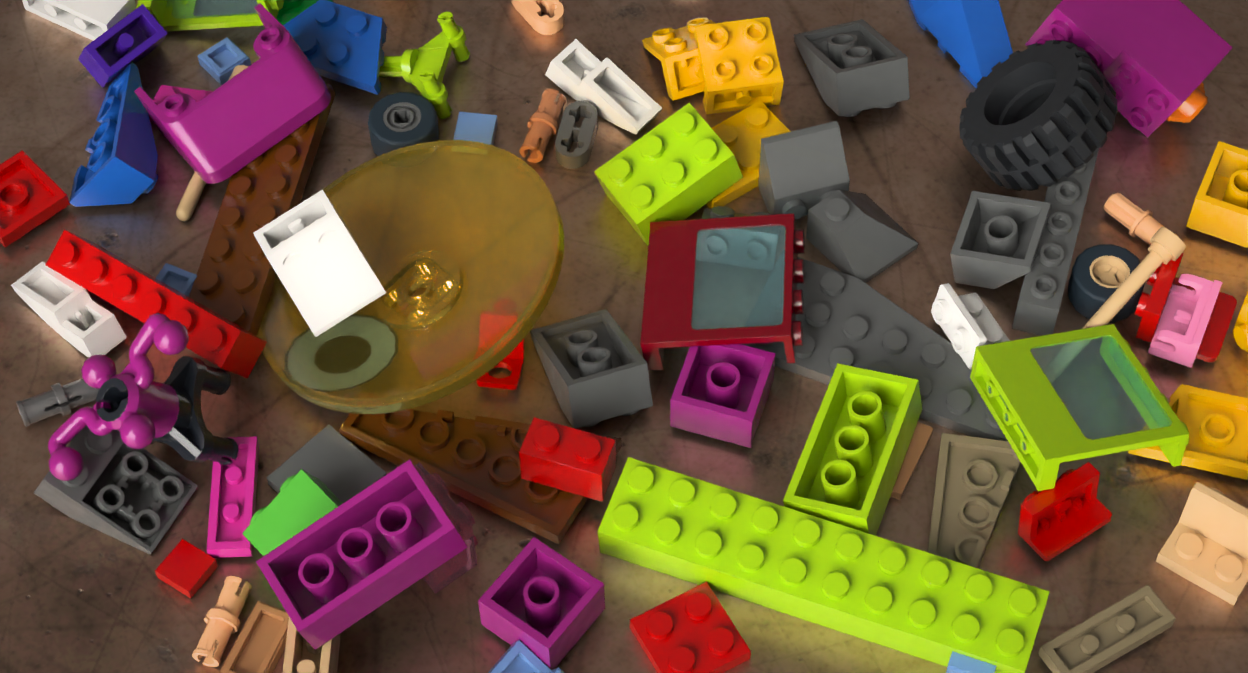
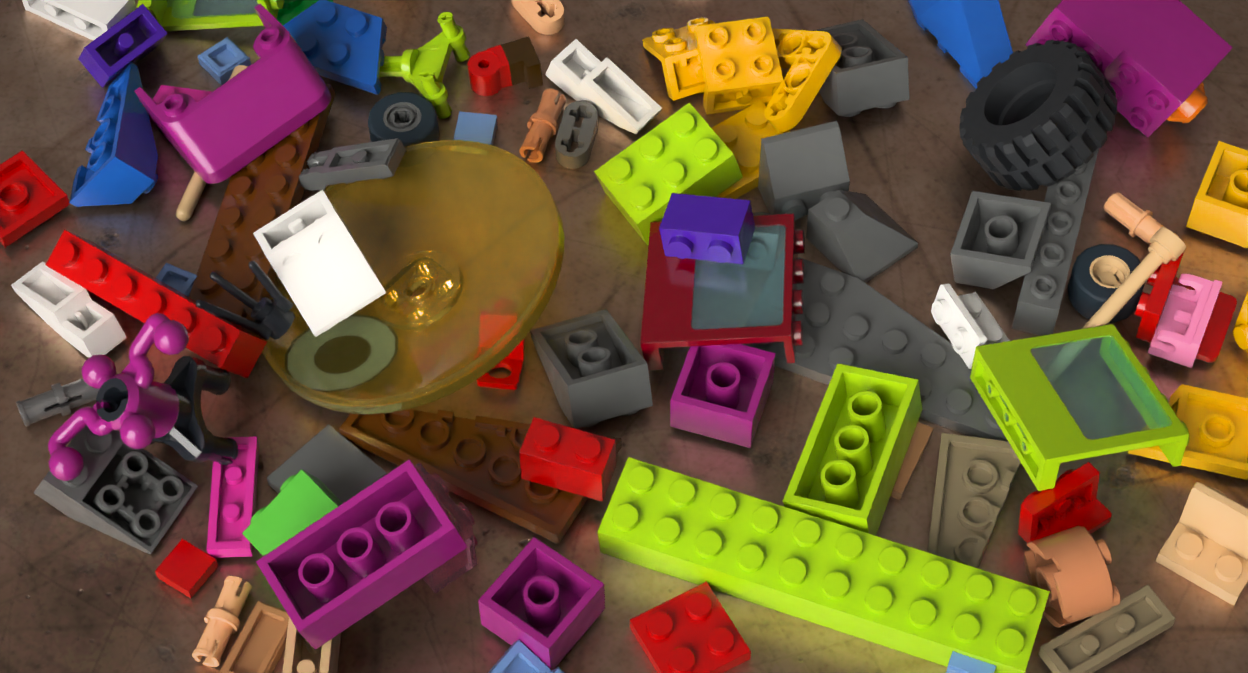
none -> black plant [195,261,295,340]
none -> dark grey hinge [298,138,406,192]
none -> leg [467,36,543,96]
none -> dark purple brick [659,193,755,264]
none -> yellow beam [764,28,842,132]
none -> nougat brick [1024,526,1120,627]

